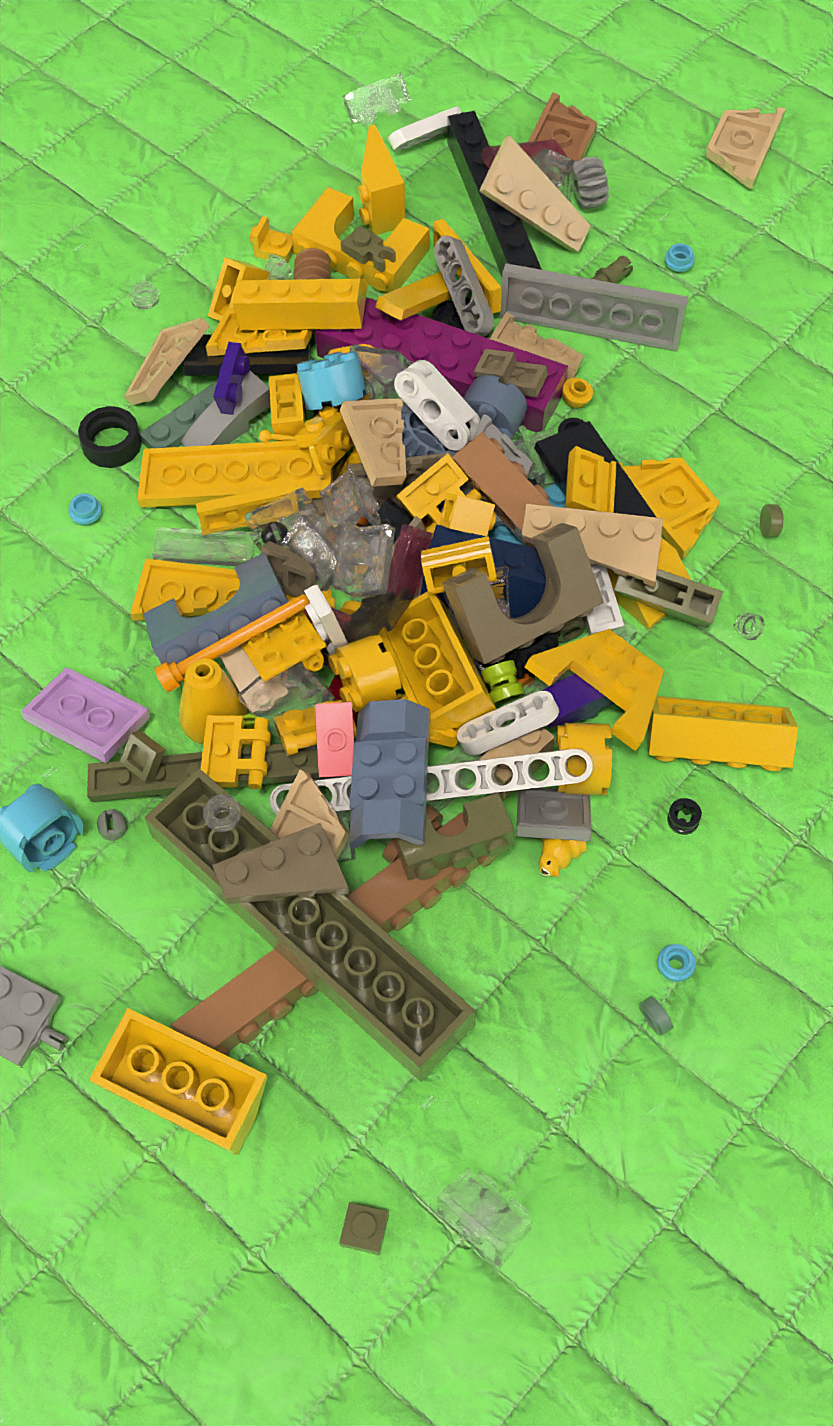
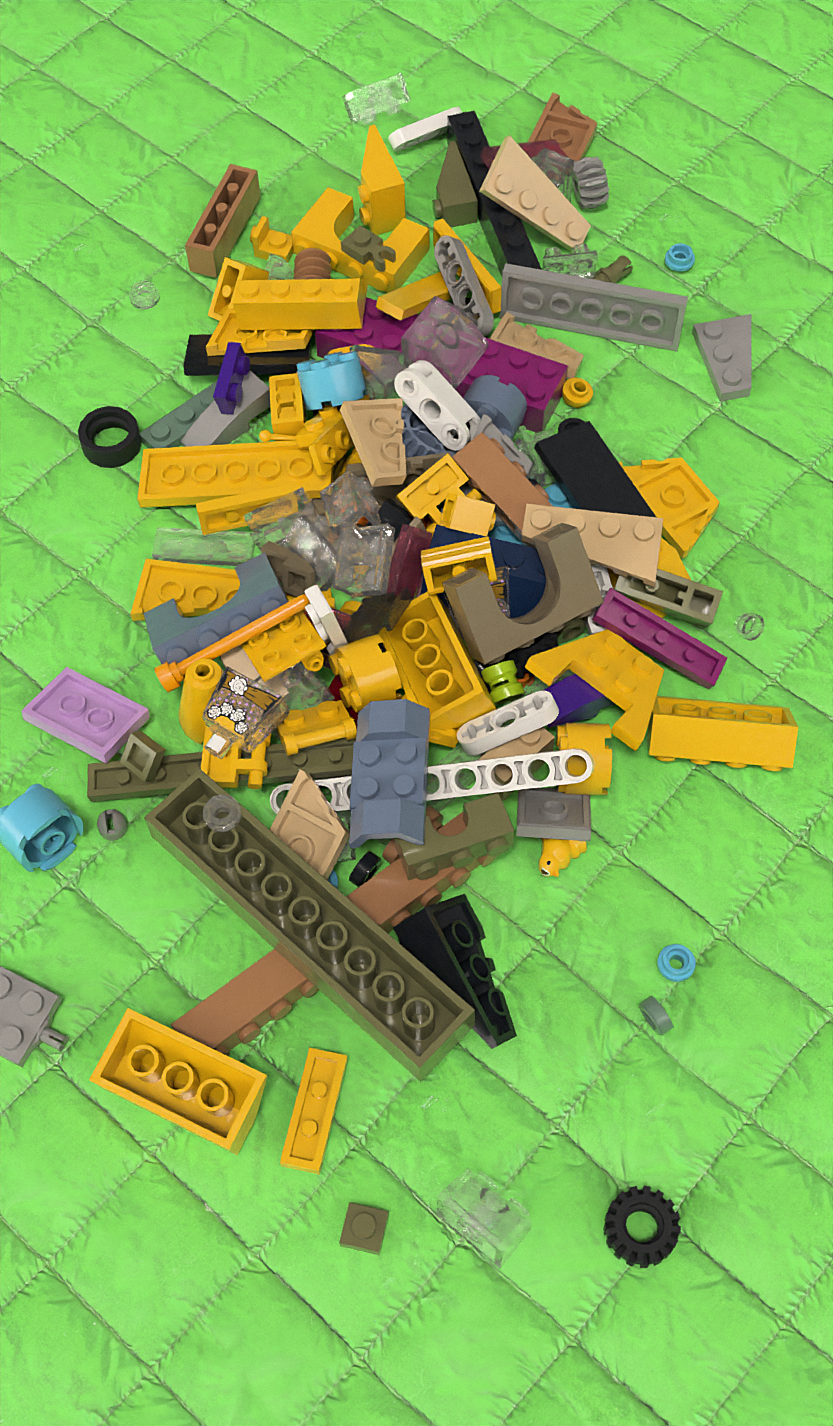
medium azure plate [69,493,102,525] -> none
tan wing [124,317,210,405] -> none
dark tan wing [212,823,350,904] -> none
black hinge [261,521,289,546] -> none
coral plate [315,702,354,777] -> none
dark tan slope [474,349,548,398] -> none
yellow plate [565,446,616,513] -> none
black bush [667,798,702,835] -> none
tan wing [706,107,786,189] -> none
olive tile [760,504,783,537] -> none
none -> medium nougat brick [185,164,261,278]
none -> torso [202,666,290,759]
none -> yellow plate [280,1047,348,1175]
none -> black tile [349,851,381,887]
none -> black wedge [393,894,517,1049]
none -> clear slope [401,296,489,388]
none -> olive slope [432,141,478,227]
none -> clear hips [542,244,598,279]
none -> magenta plate [592,588,728,690]
none -> black tyre [604,1186,681,1268]
none -> light grey wing [692,314,752,402]

